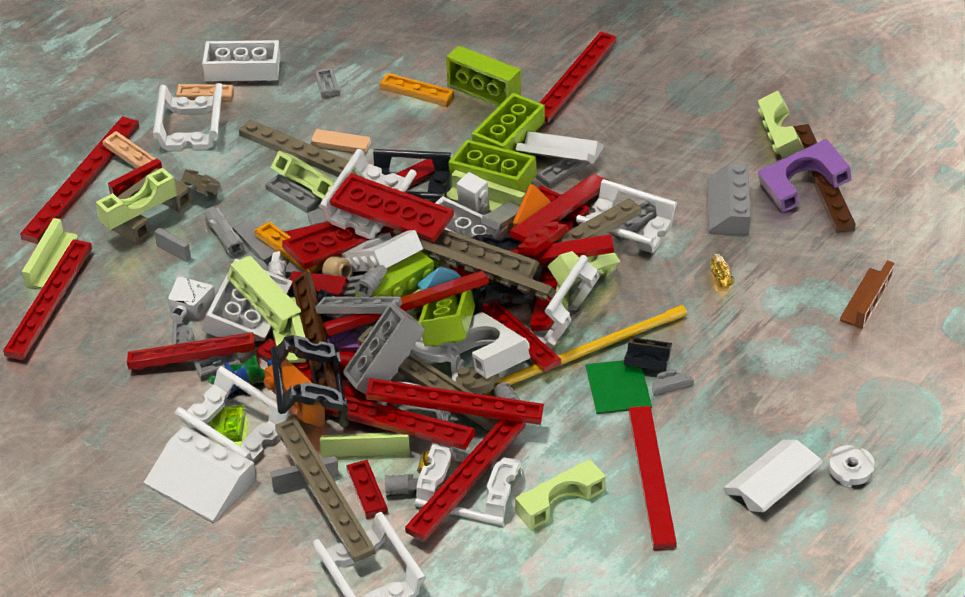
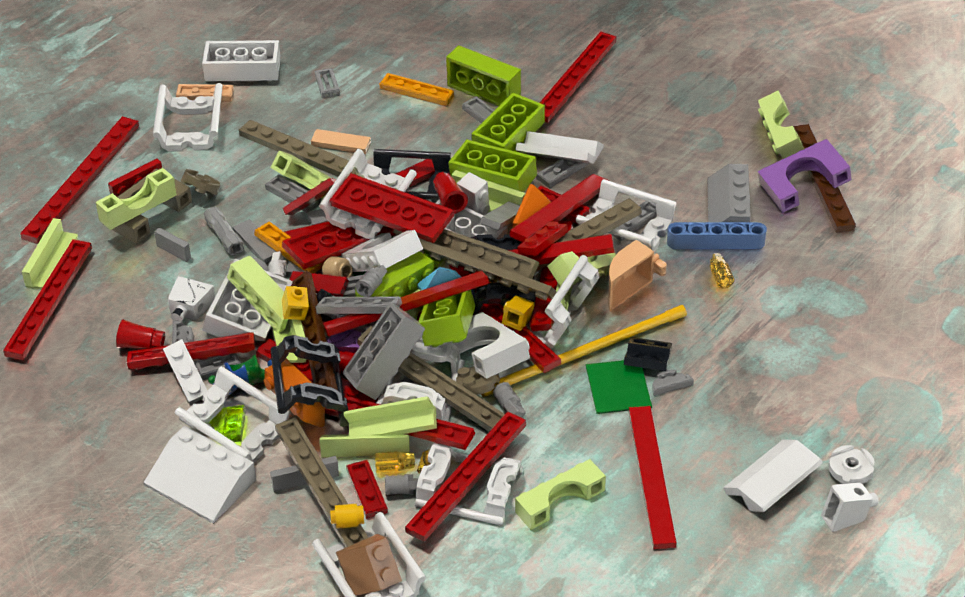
light nougat tile [103,131,156,169] -> none
red tile [366,378,544,425] -> none
dark orange panel [840,260,895,329] -> none
none -> red plant [116,319,166,349]
none -> white plate [163,340,207,405]
none -> yellow brick [282,286,309,320]
none -> red tile [283,178,337,216]
none -> yellow brick [330,503,364,529]
none -> medium nougat slope [336,534,402,596]
none -> yellowish green panel [344,396,437,436]
none -> clear yellow hinge [374,451,415,473]
none -> red plant [433,172,468,214]
none -> light grey tile [462,96,495,123]
none -> yellow brick [502,295,534,331]
none -> light nougat piece [608,240,667,311]
none -> medium blue beam [667,222,767,249]
none -> white torso [821,483,879,532]

